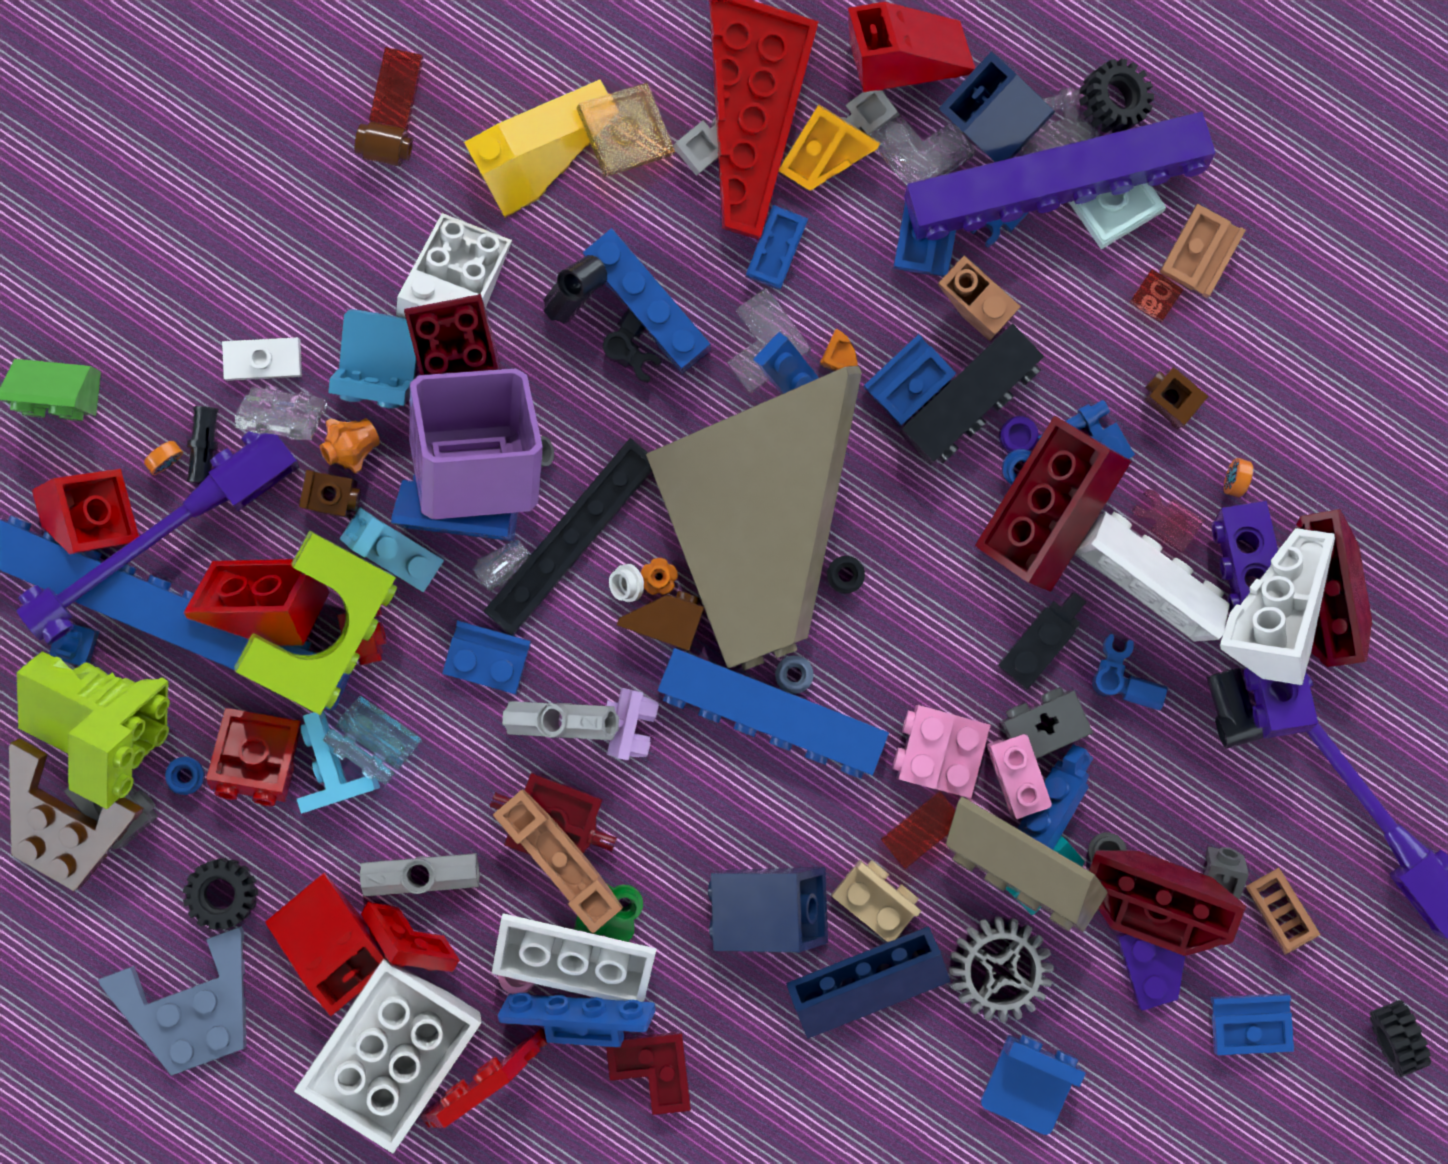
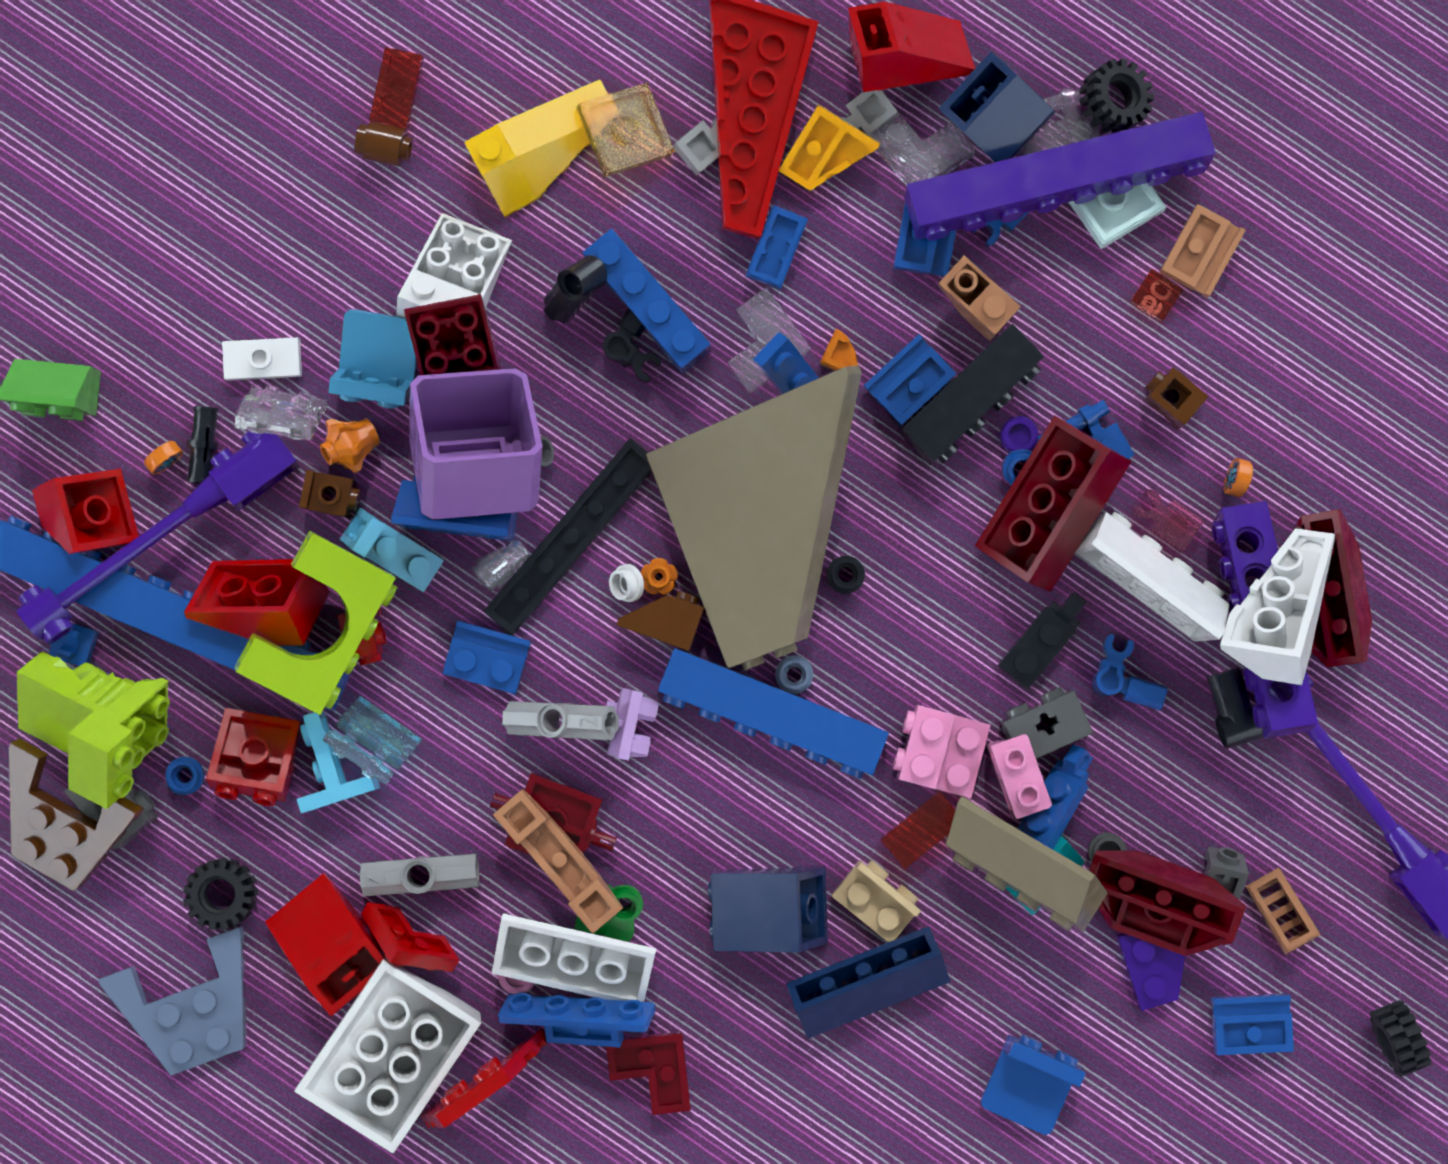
light grey gear [949,917,1054,1022] -> none

